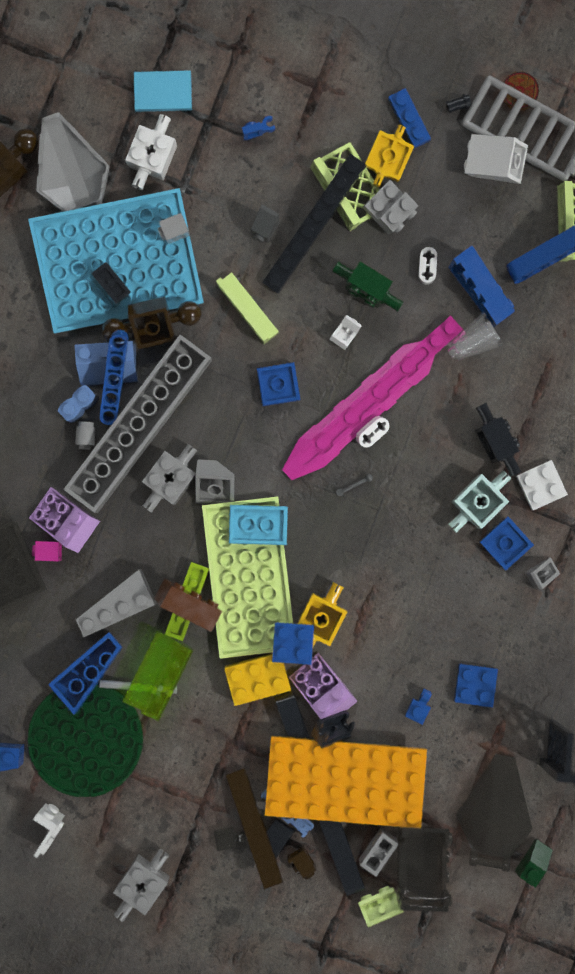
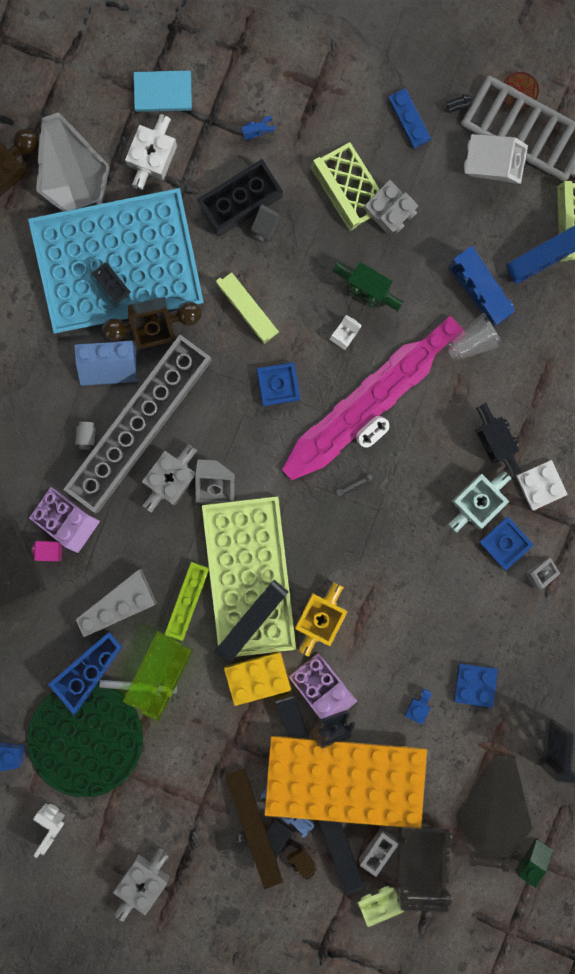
medium blue brick [58,385,99,423] -> none
blue beam [100,330,129,425] -> none
reddish brown wedge [154,578,222,632] -> none
light grey brick [158,213,191,244] -> none
medium azure tile [229,505,288,545] -> none
black plate [262,154,367,294] -> none
blue plate [272,622,314,665] -> none
yellow plate [365,125,414,187] -> none
white beam [418,247,437,285] -> none
none -> black brick [197,159,283,237]
none -> black beam [213,579,289,665]

